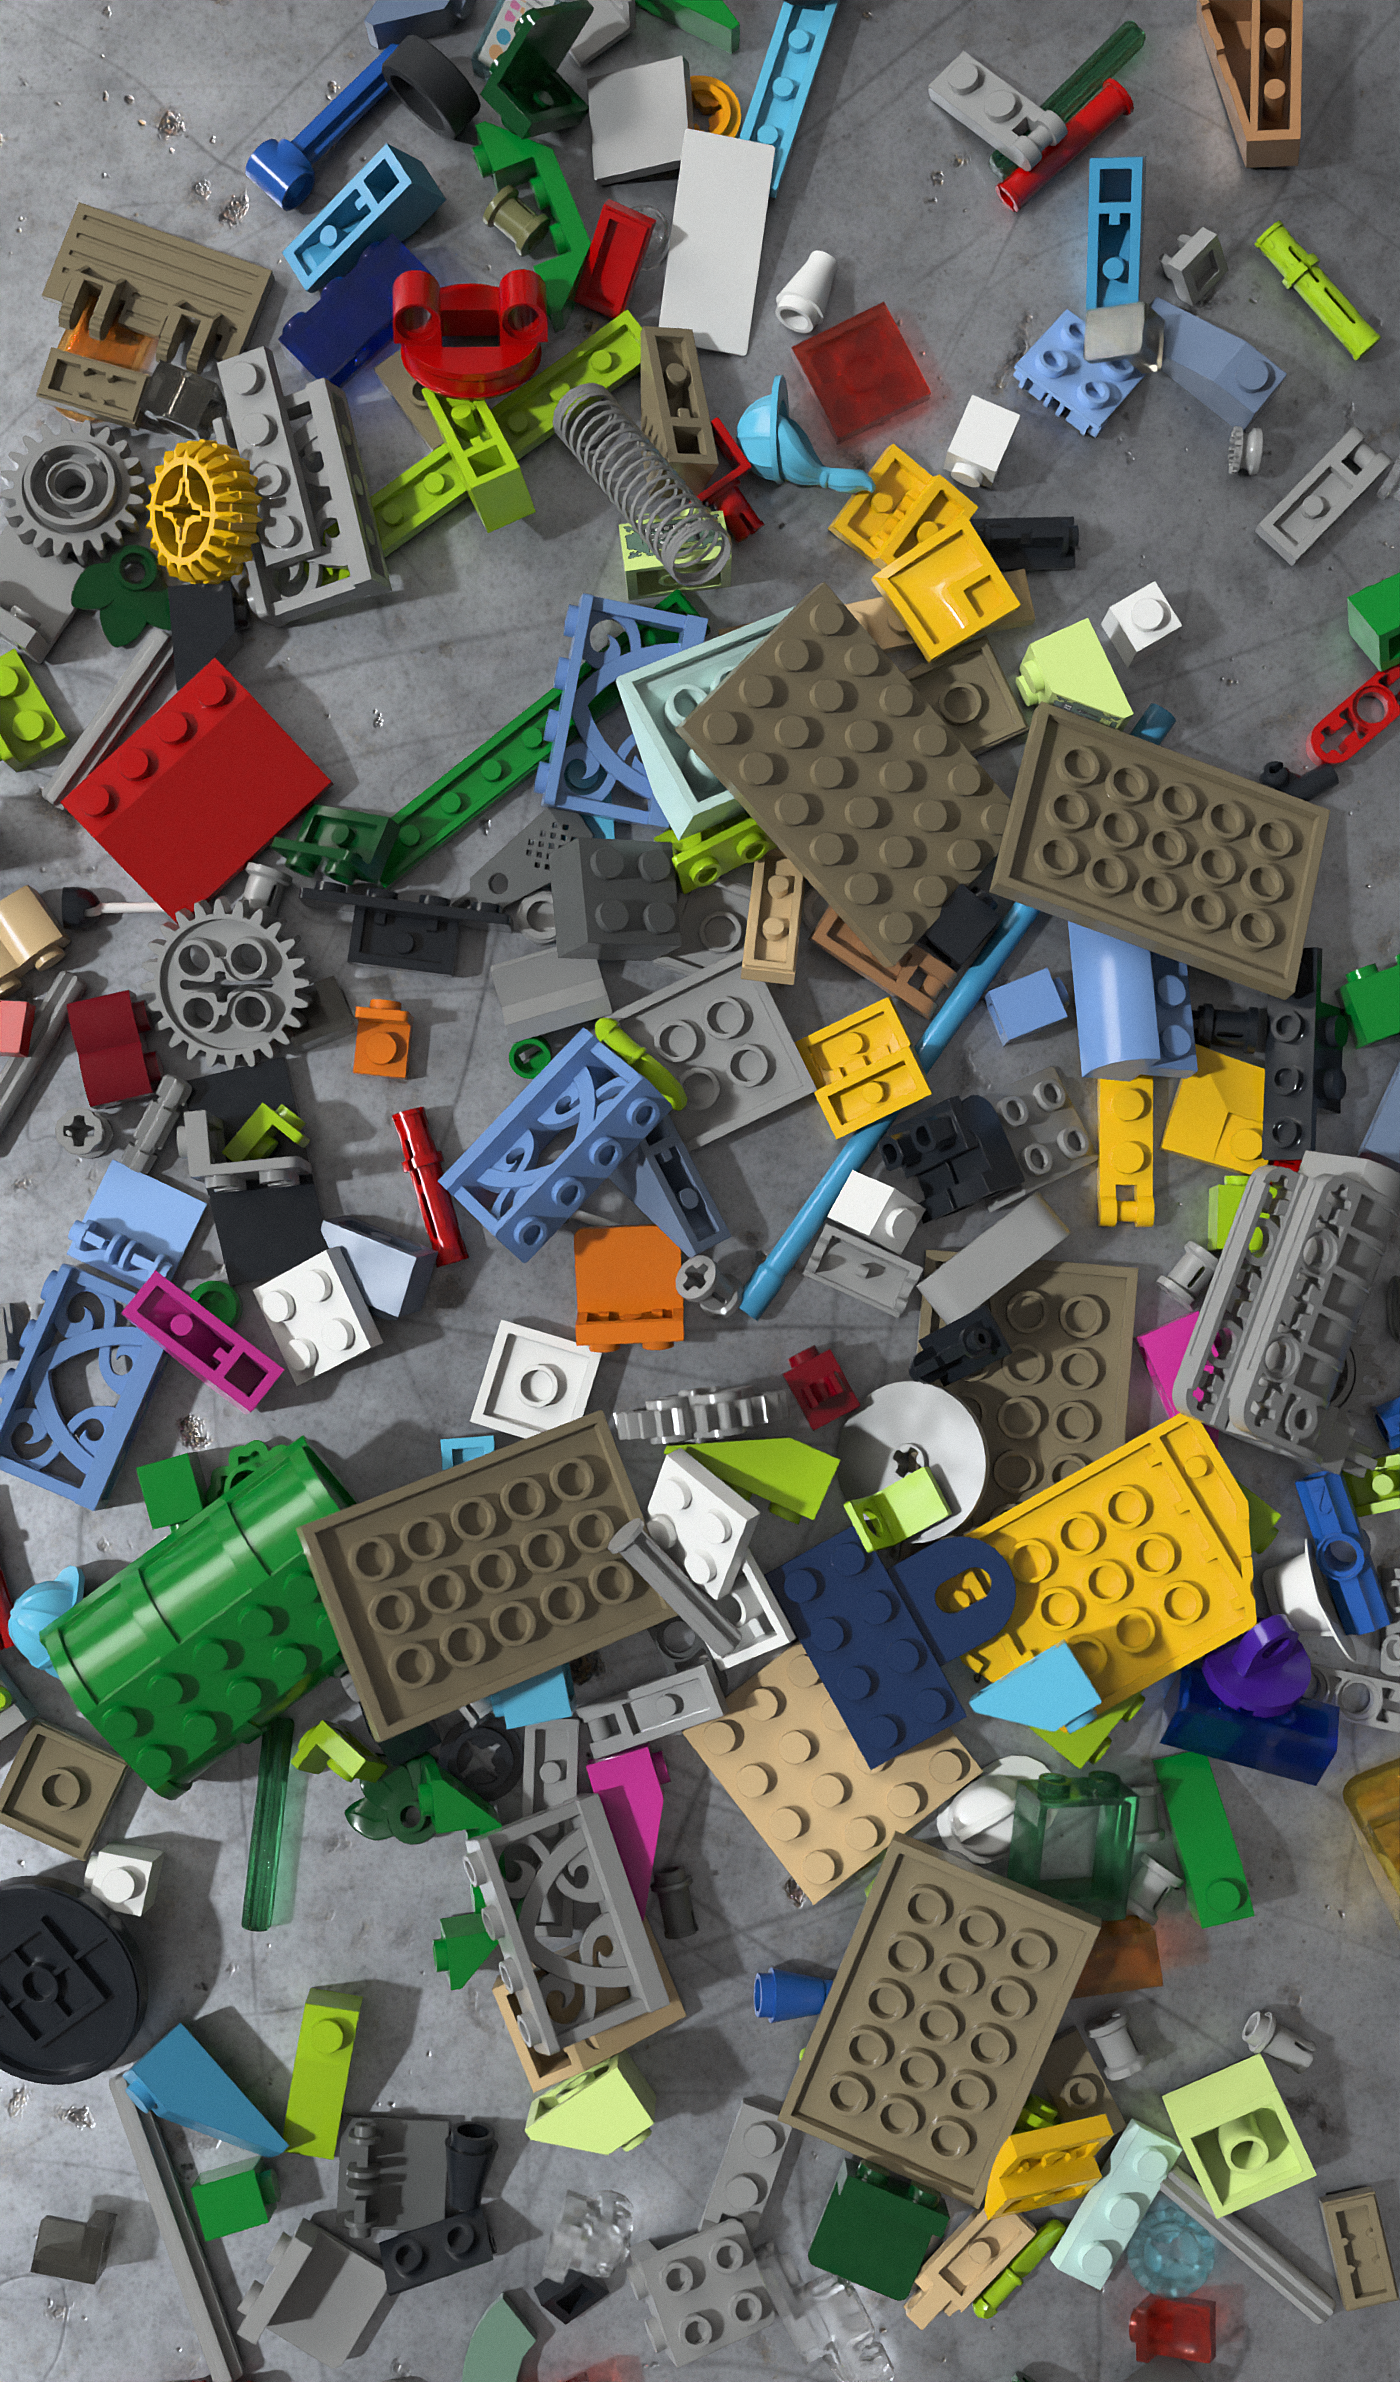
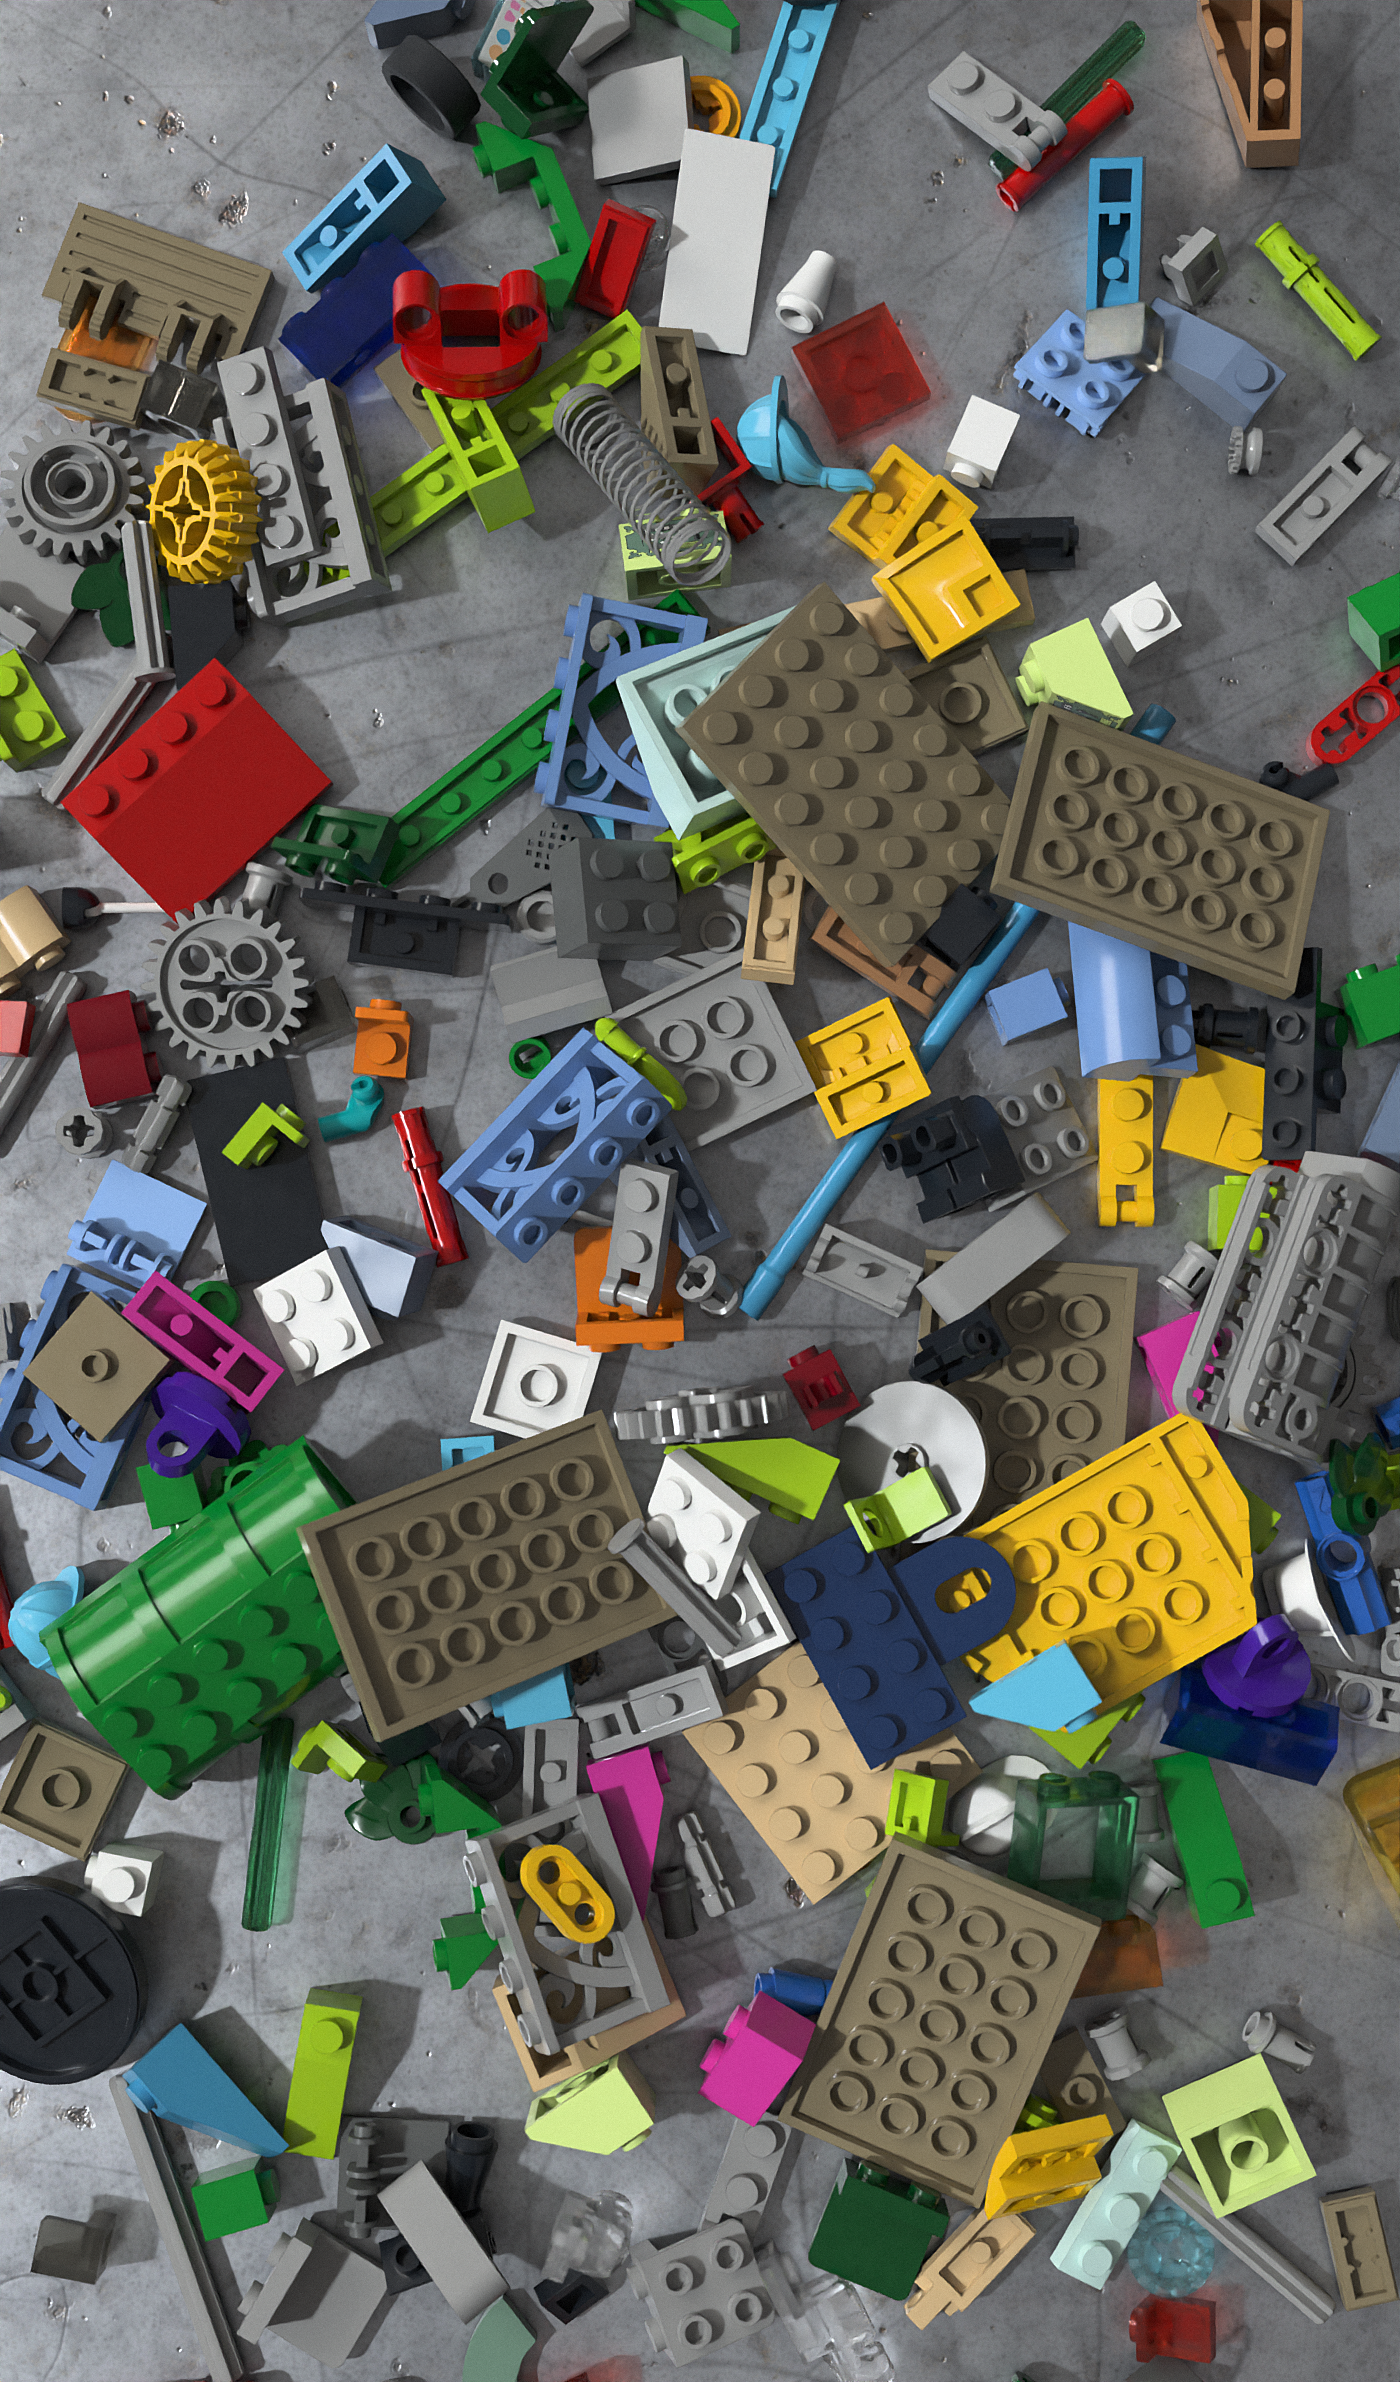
light grey bracket [177,1110,311,1193] -> none
blue axle [245,43,400,211] -> none
olive bush [482,185,551,257] -> none
white brick [827,1170,926,1256] -> none
lime piece [973,2219,1066,2319] -> none
none -> dark tan plate [22,1291,175,1443]
none -> light grey axle [121,520,175,682]
none -> dark purple tile [146,1372,251,1478]
none -> teal arm [318,1075,384,1143]
none -> light grey beam [377,2159,511,2325]
none -> yellow plate [520,1844,615,1944]
none -> light grey plate [599,1158,679,1317]
none -> light grey axle [669,1811,736,1917]
none -> dark pink brick [698,1990,816,2127]
none -> lime bracket [885,1769,960,1849]
none -> dark green plate [1329,1432,1395,1536]

